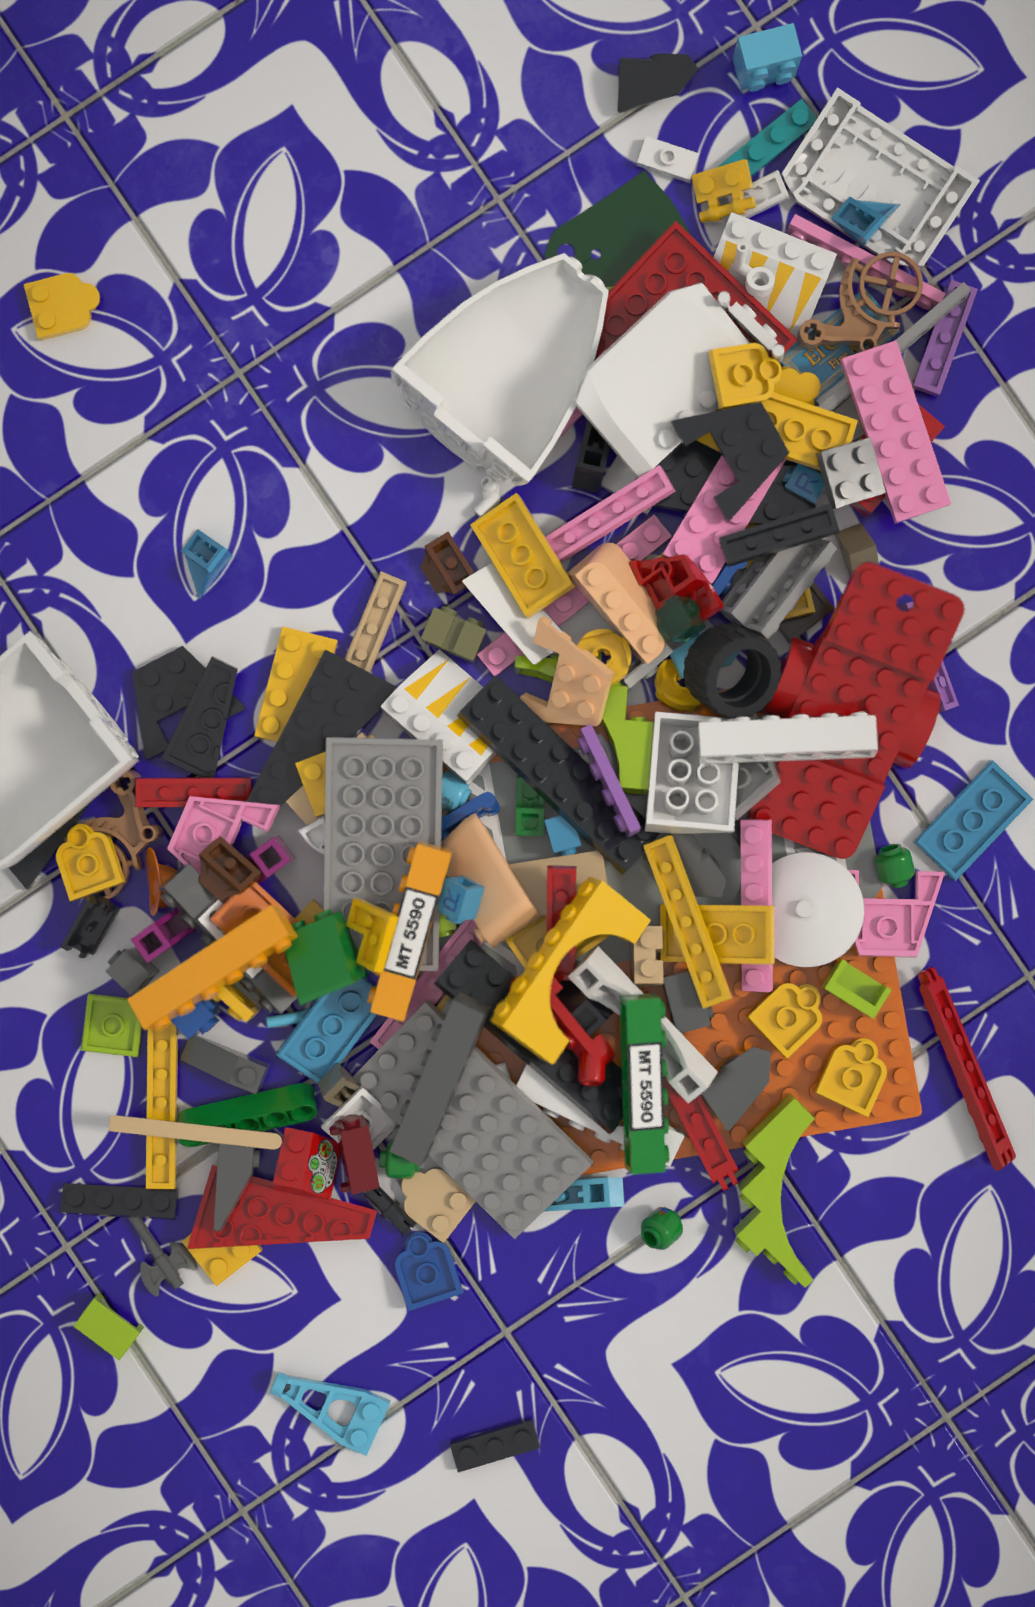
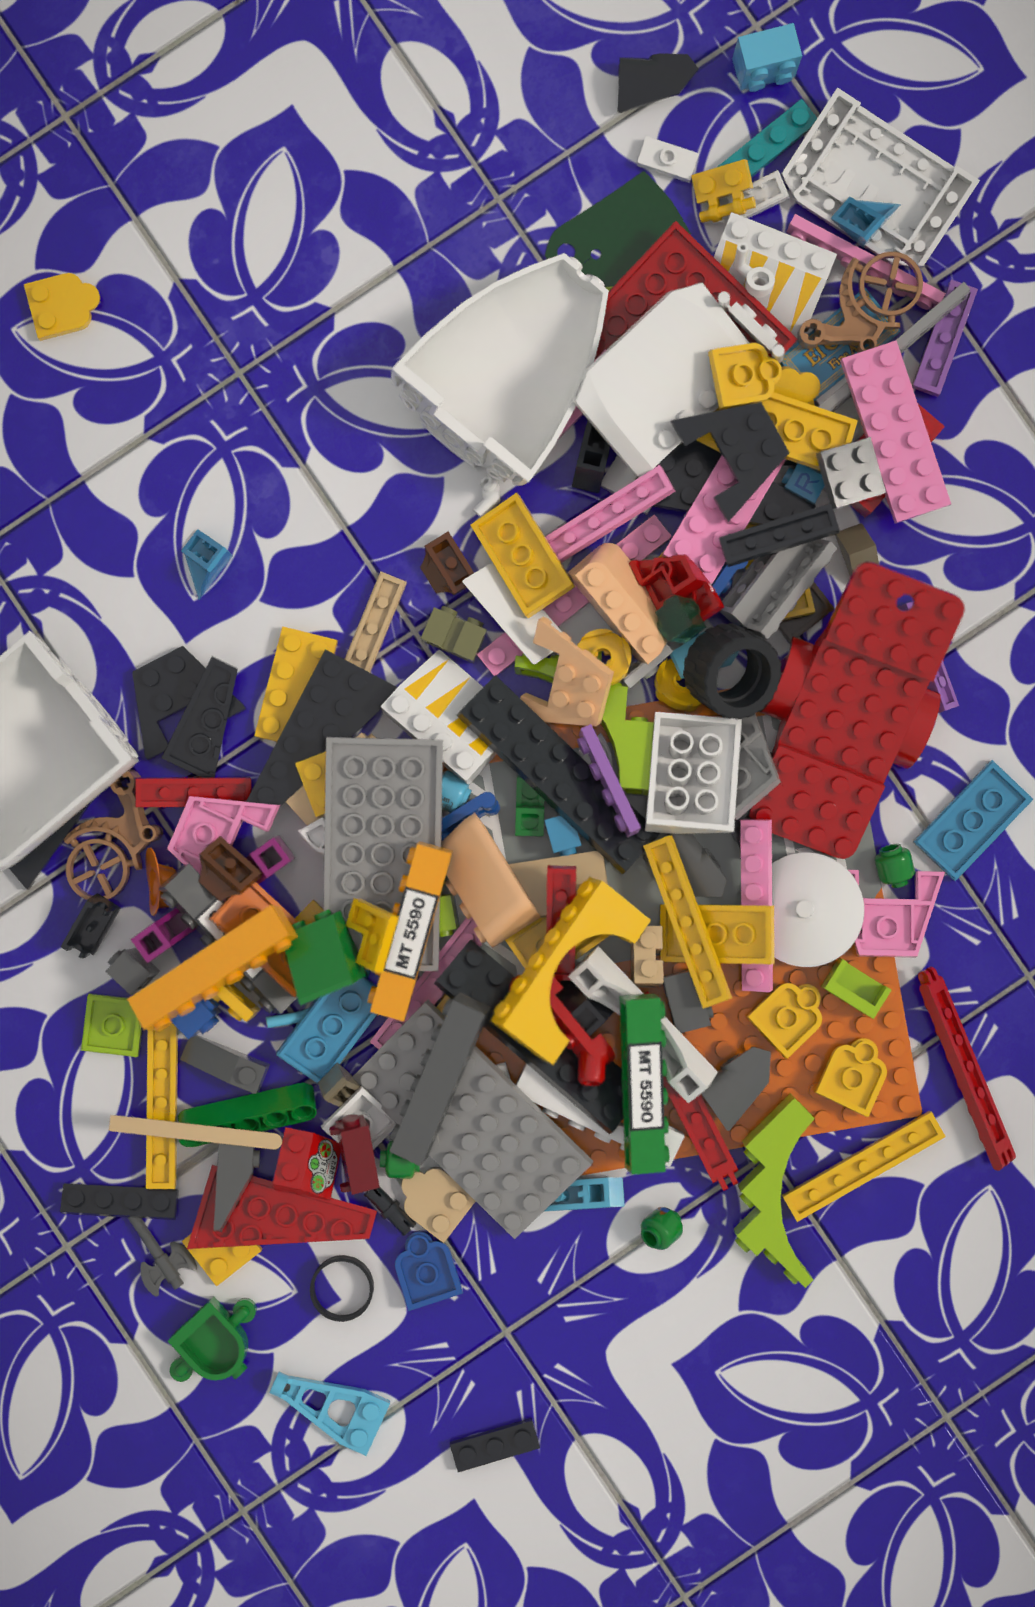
yellow plate [56,824,126,901] -> none
lime panel [73,1293,144,1361] -> none
dark azure brick [436,876,485,924] -> none
white brick [698,712,878,764] -> none
none -> green piece [168,1296,257,1382]
none -> black tyre [310,1255,374,1322]
none -> yellow plate [782,1111,946,1222]

